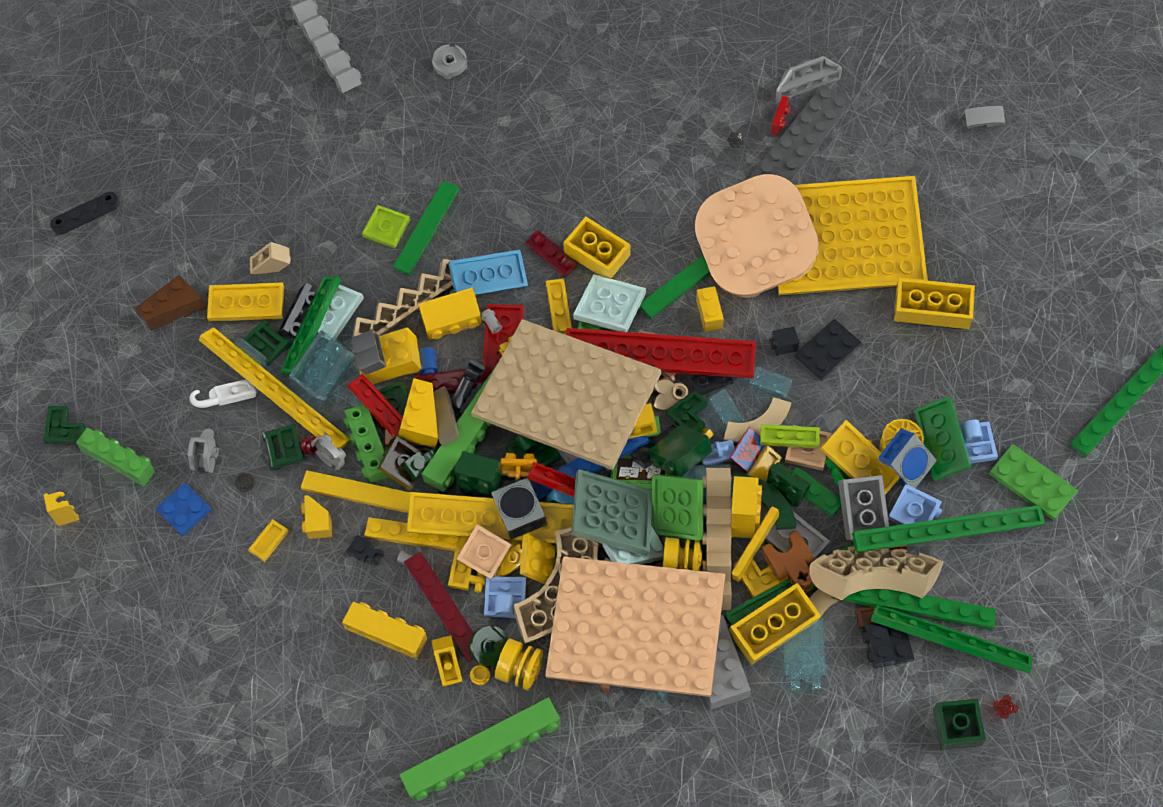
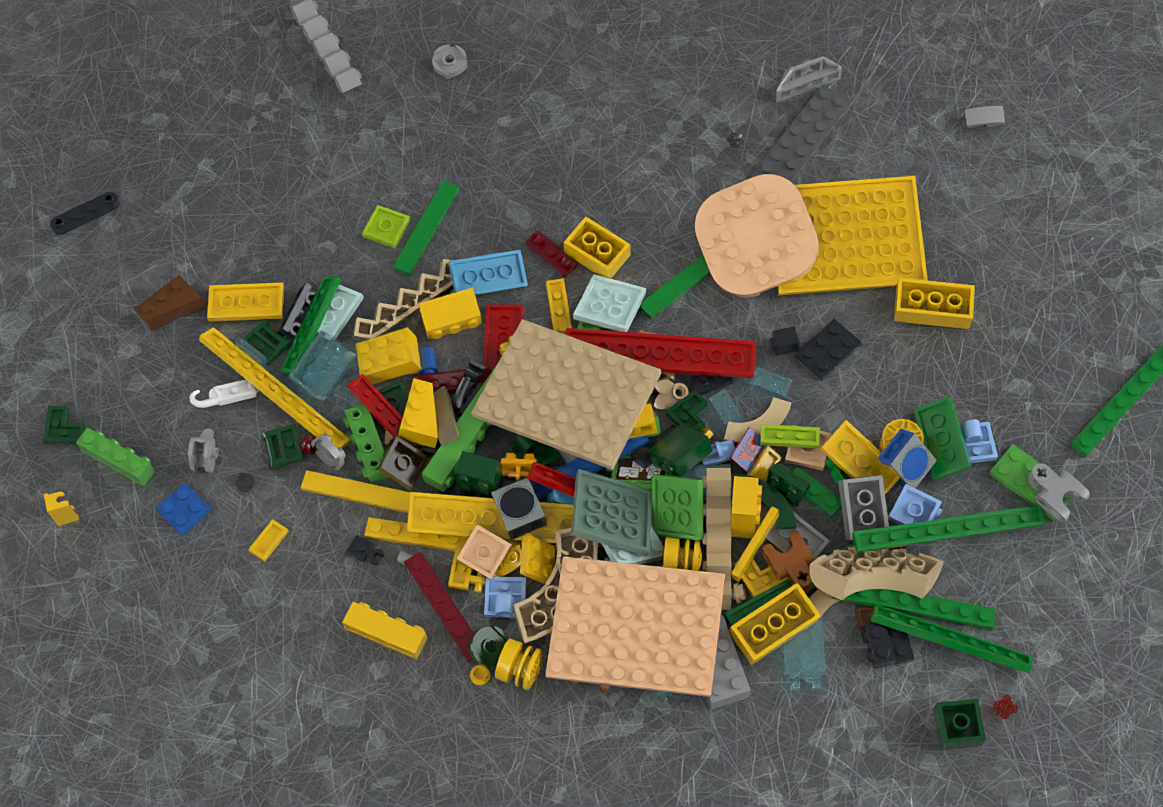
tan slope [250,242,291,274] -> none
yellow slope [301,495,332,539] -> none
dark grey brick [351,329,386,375] -> none
bright green brick [399,697,561,802] -> none
dark green plate [402,448,436,479] -> none
yellow slope [431,635,463,687] -> none
light grey pin [481,309,502,334] -> none
yellow brick [696,286,724,333] -> none
red plate [771,96,791,136] -> none
none -> tan plate [731,583,746,603]
none -> light grey piece [1028,463,1090,523]

